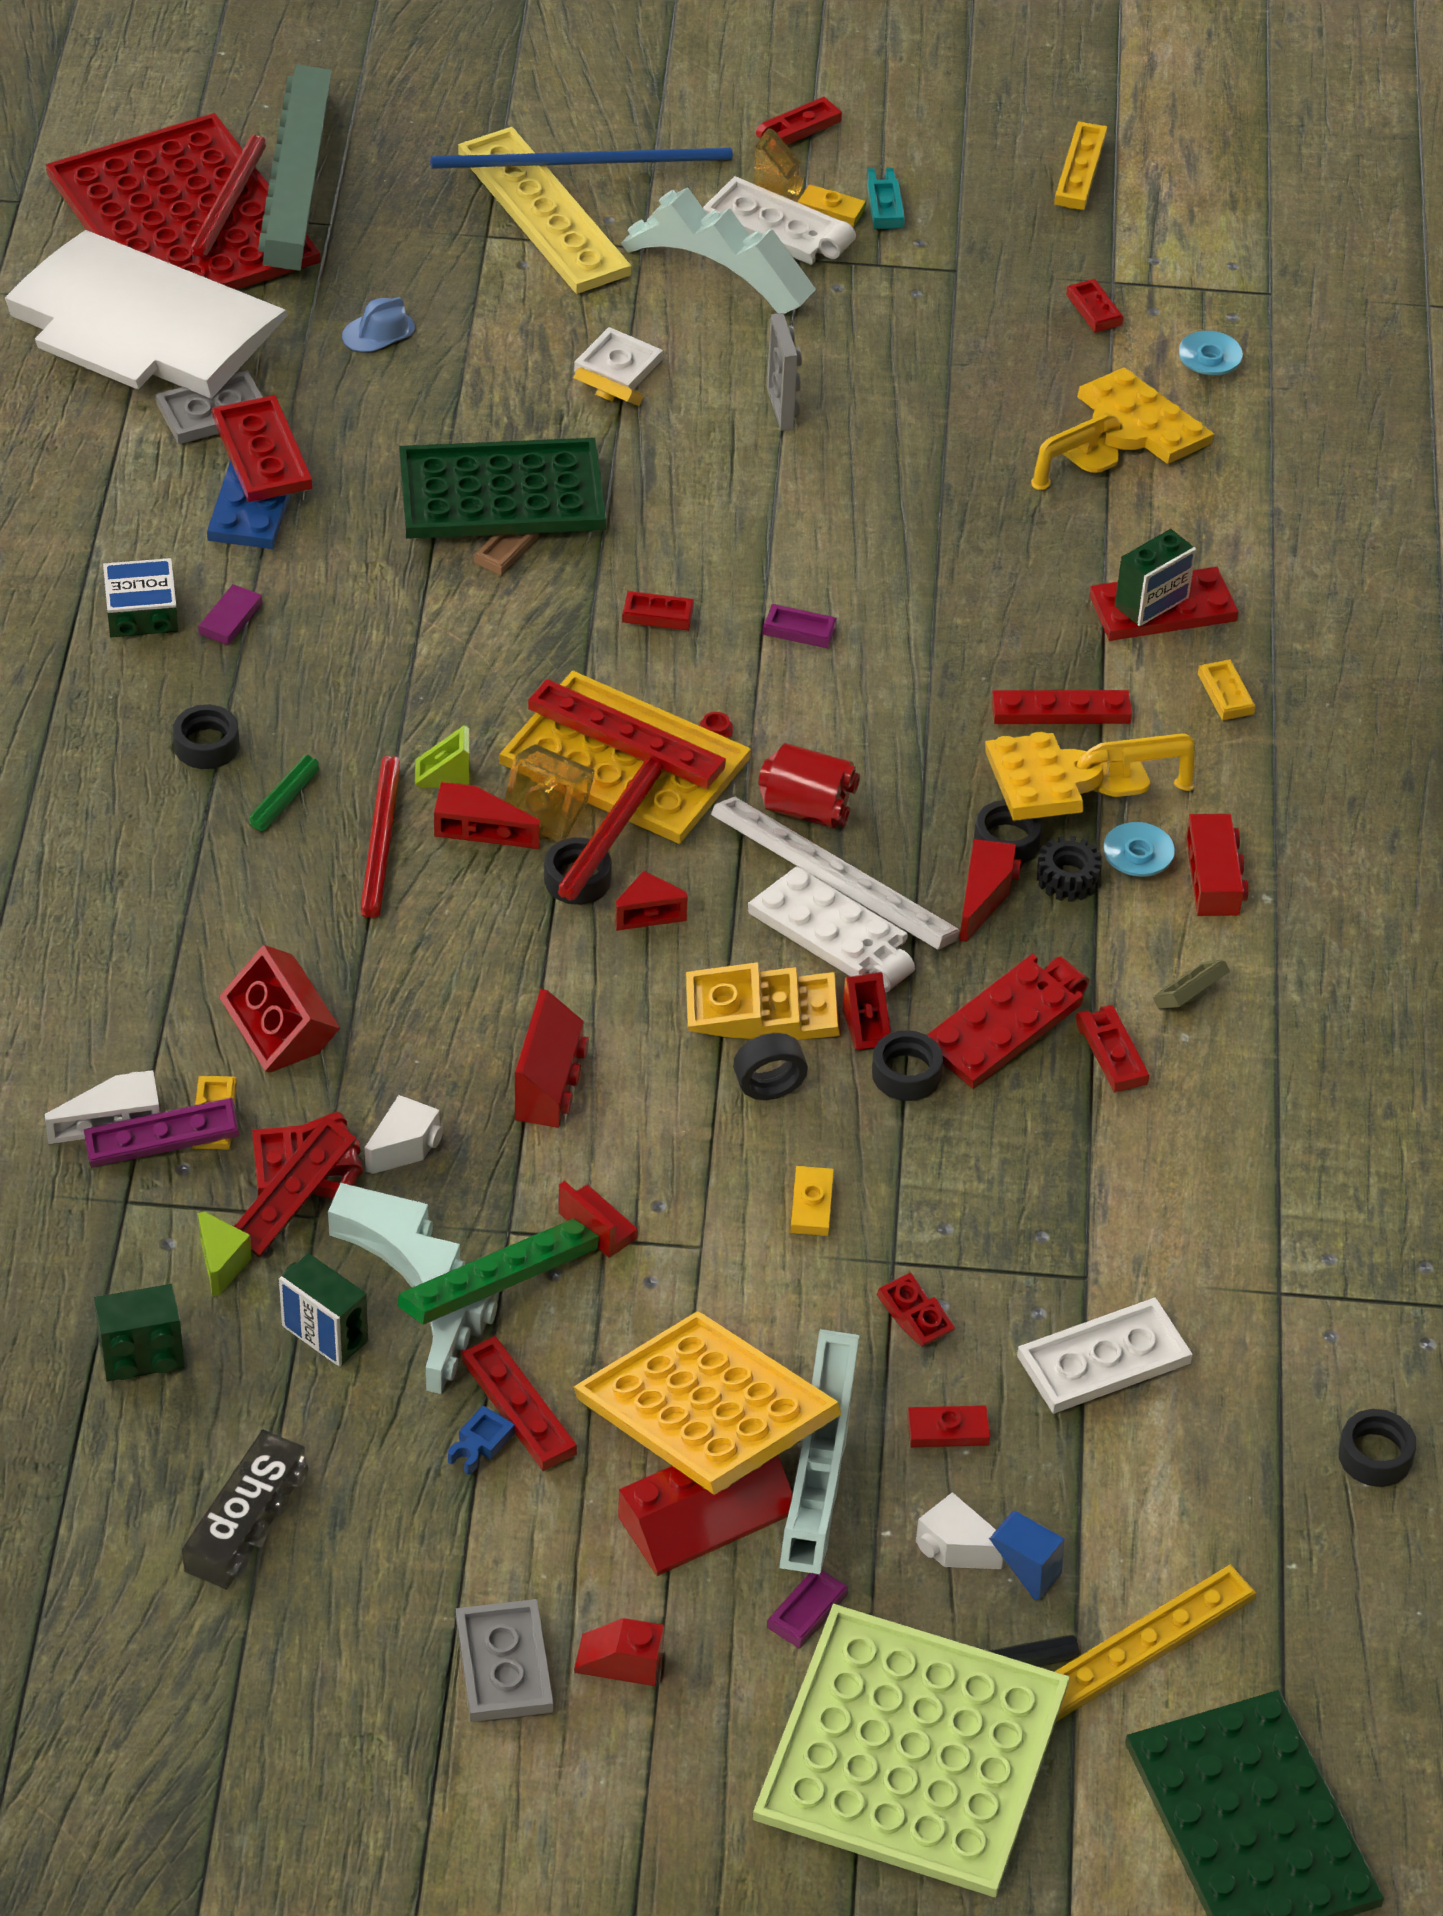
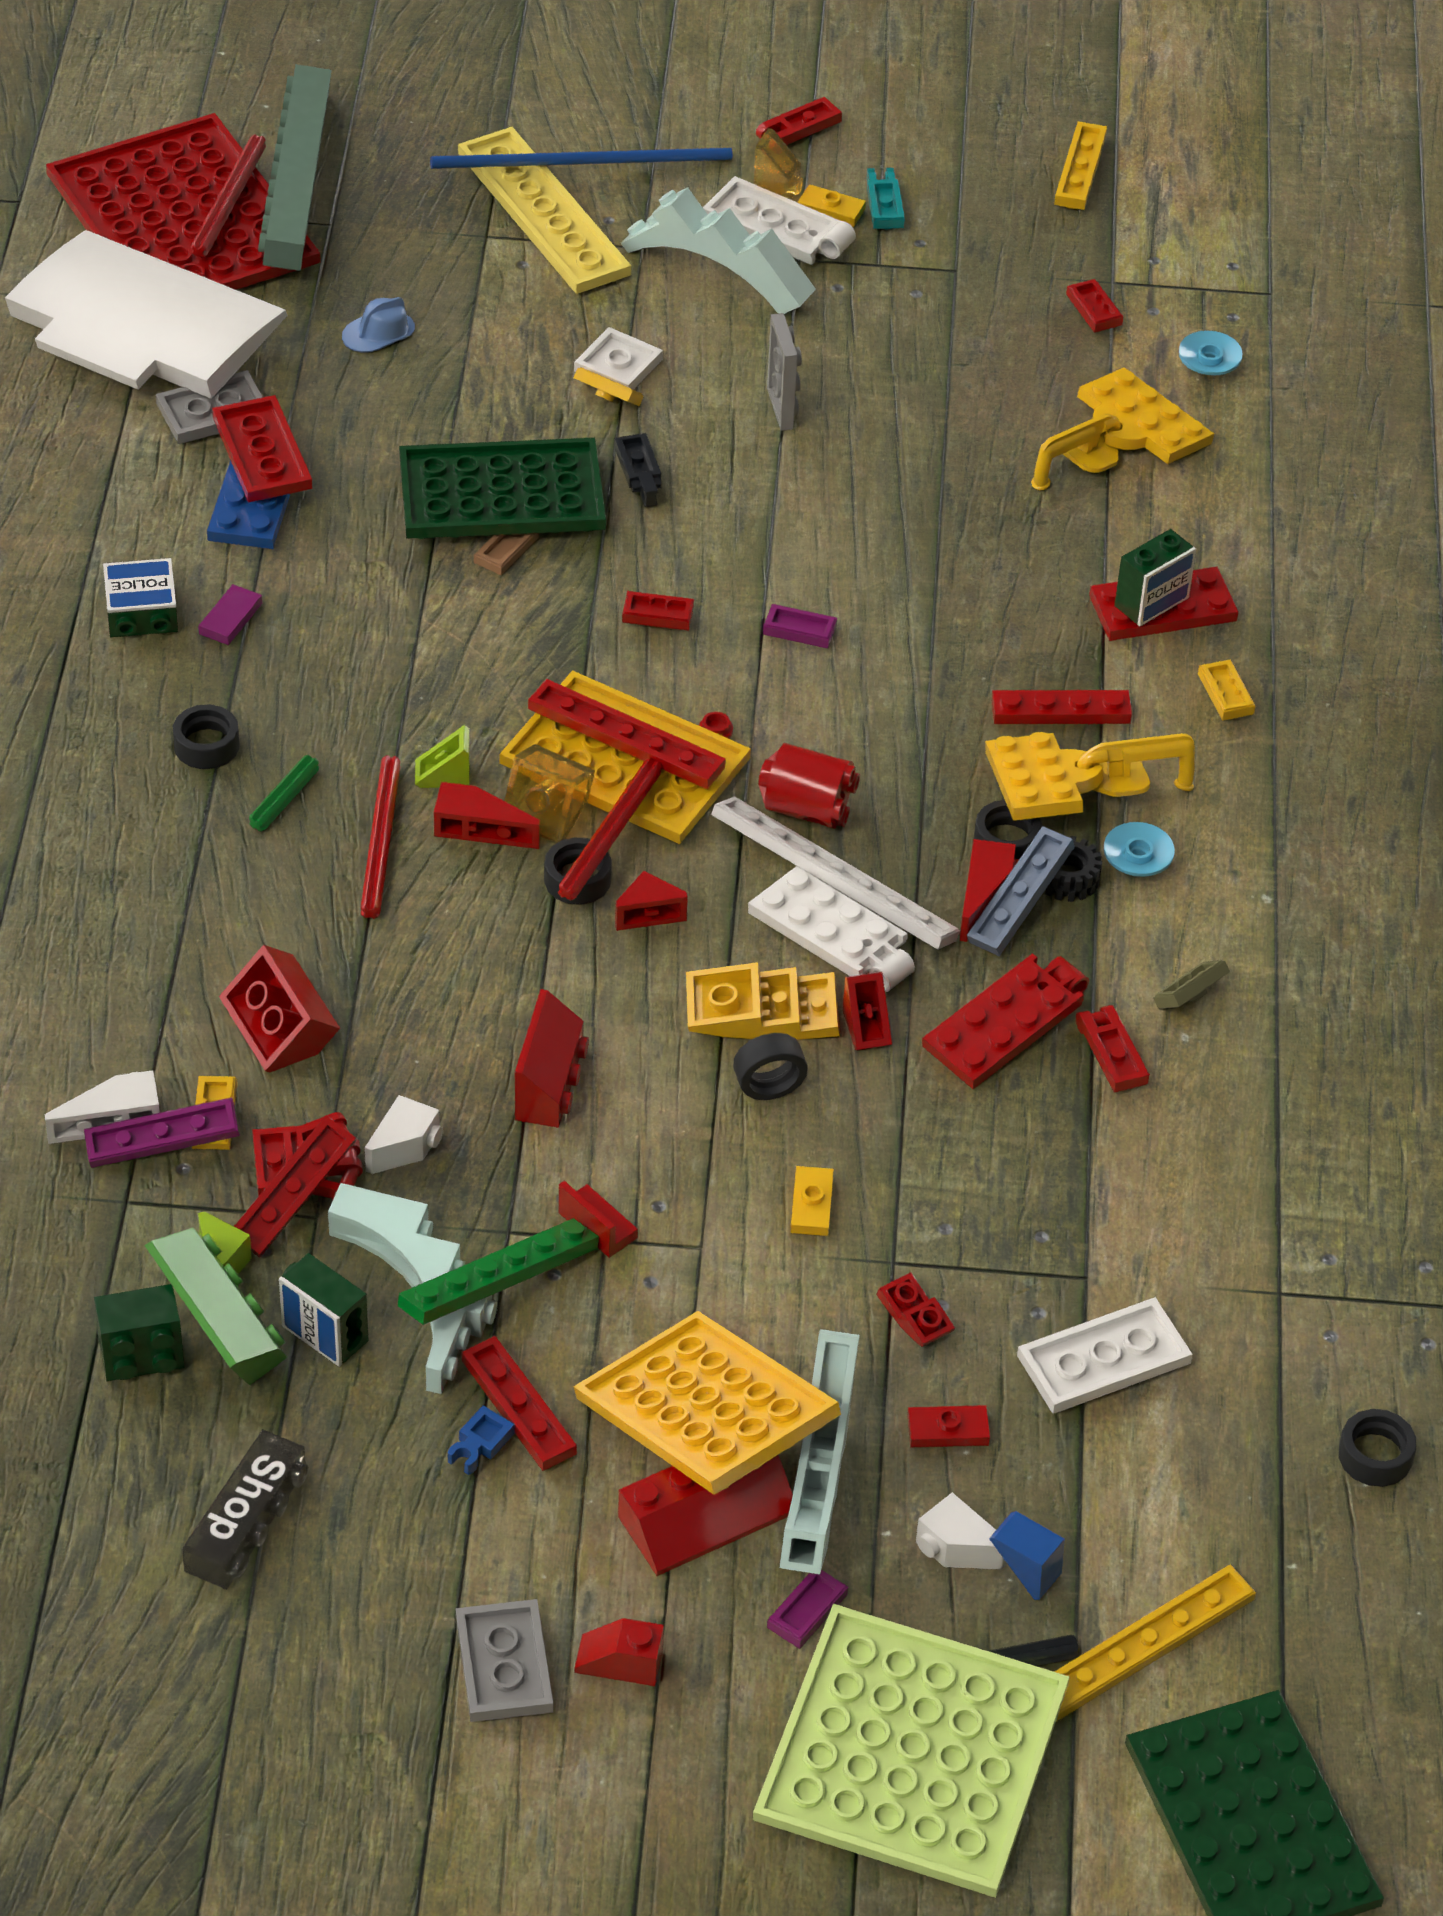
black tyre [872,1030,943,1101] -> none
red brick [1185,814,1248,916] -> none
none -> bright green slope [144,1227,288,1385]
none -> black hinge [614,433,662,507]
none -> sand blue plate [967,826,1075,956]

